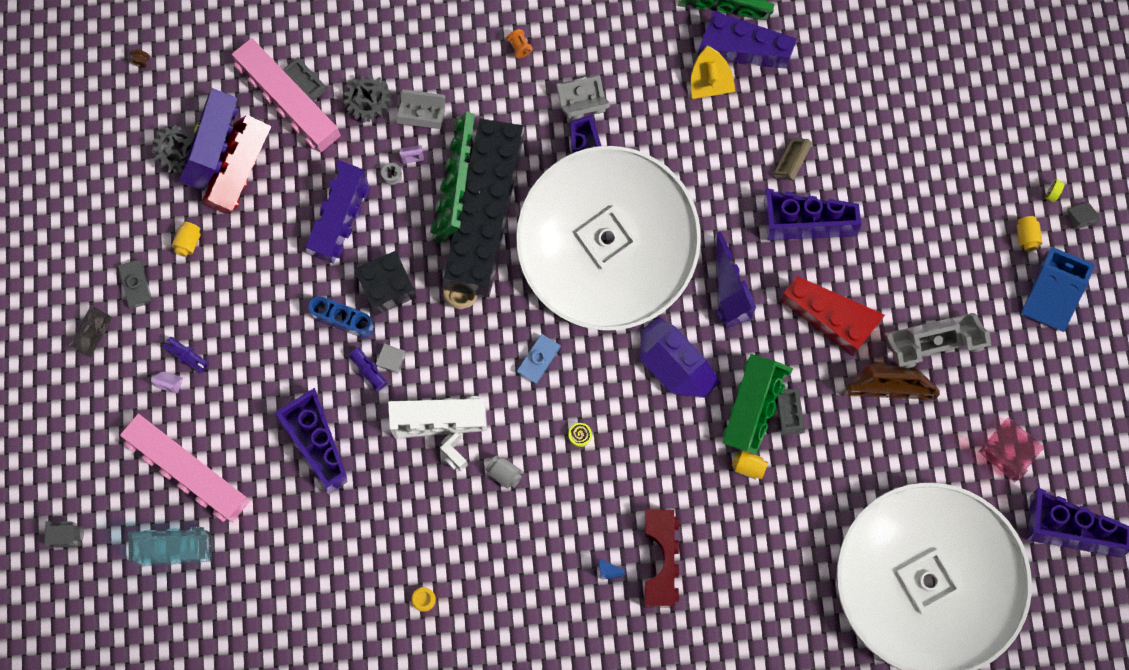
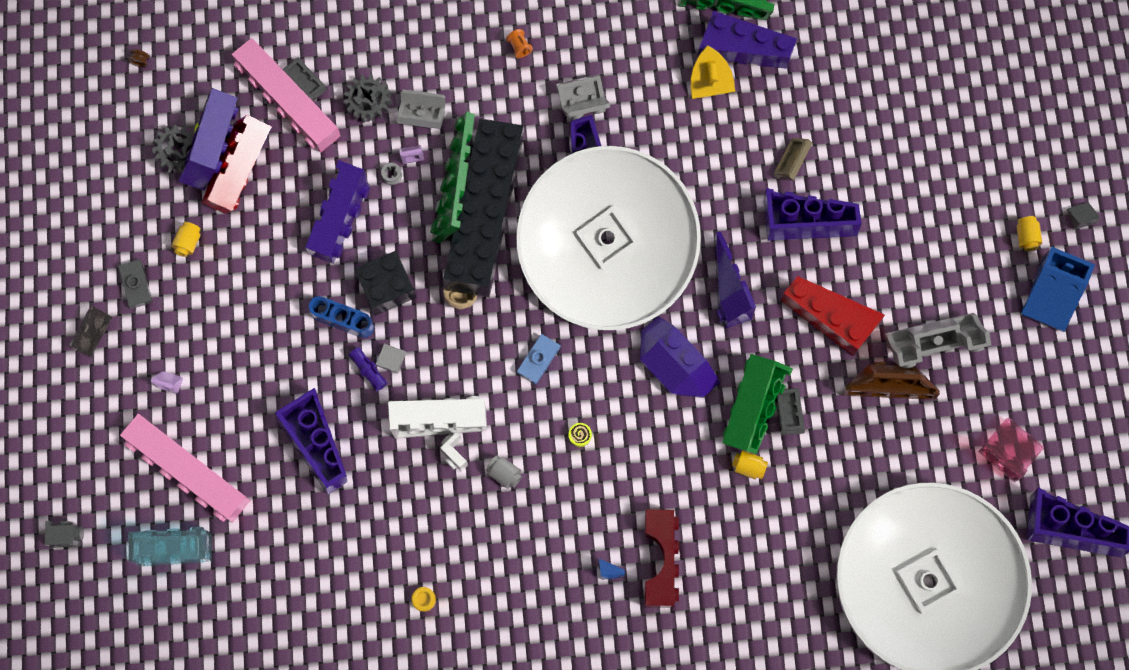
dark purple pin [163,337,209,374] -> none
neon yellow tile [1045,179,1064,202] -> none

